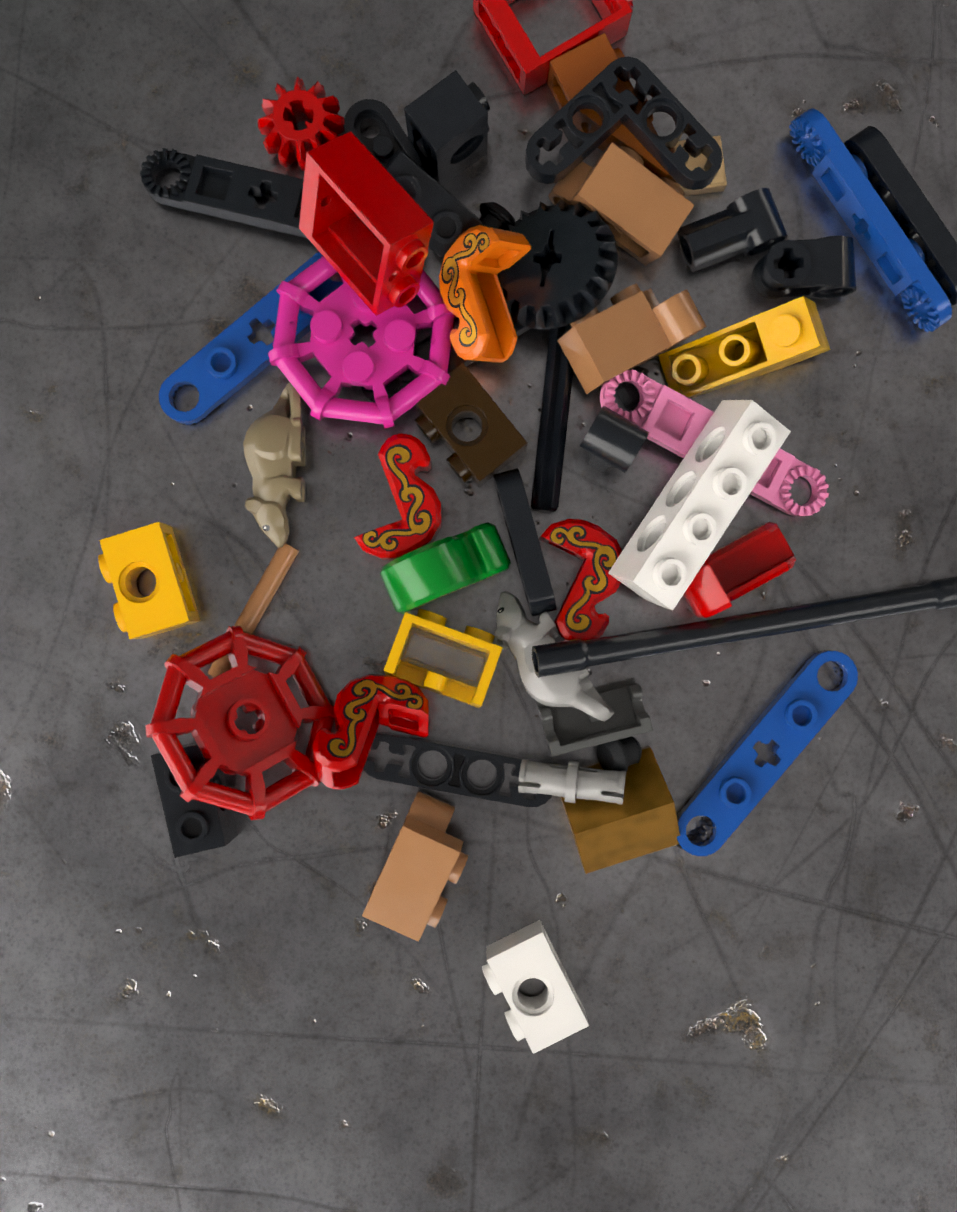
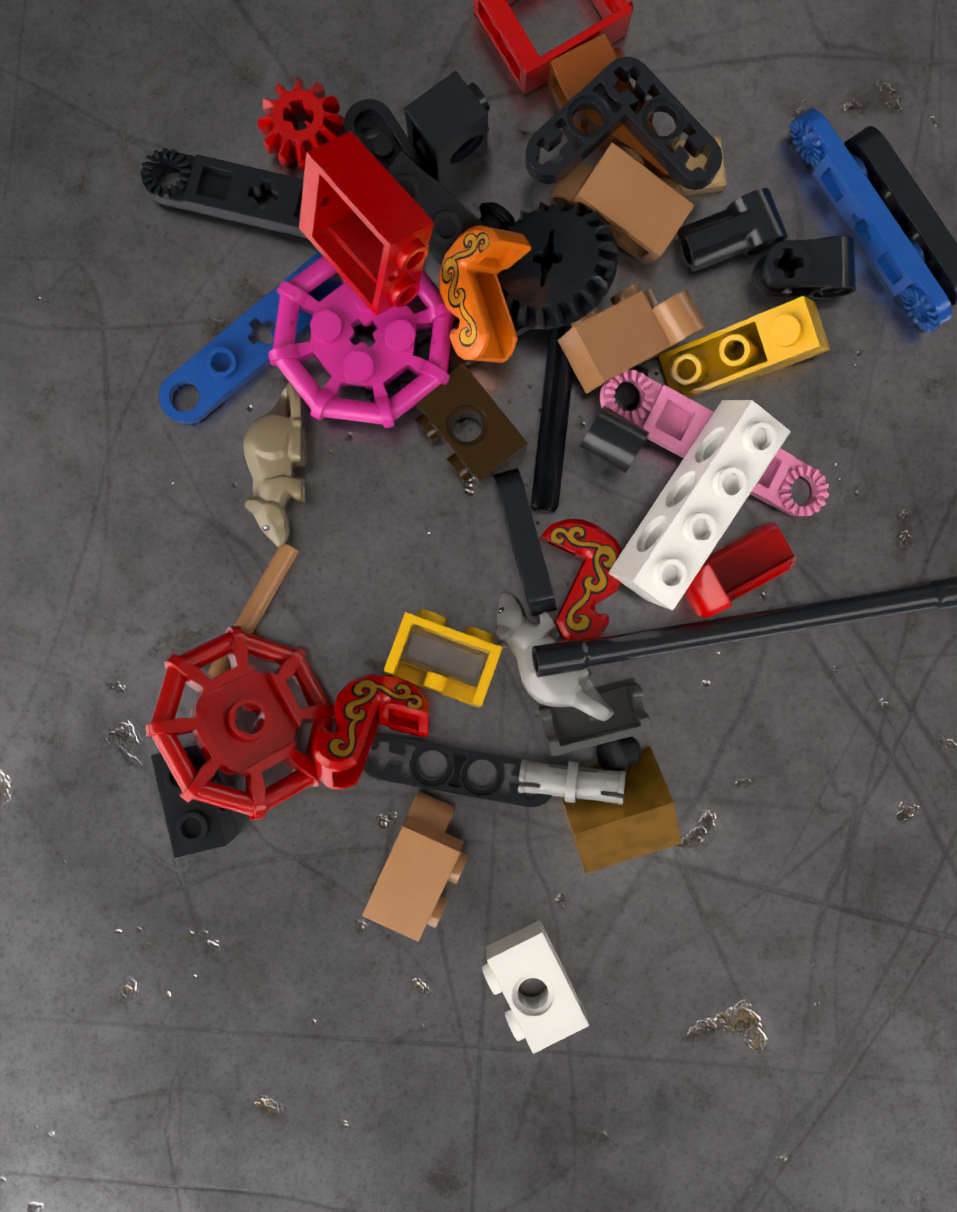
yellow brick [98,522,201,639] -> none
red animal [354,433,442,560] -> none
green animal [380,522,511,614] -> none
blue piece [677,650,858,856] -> none

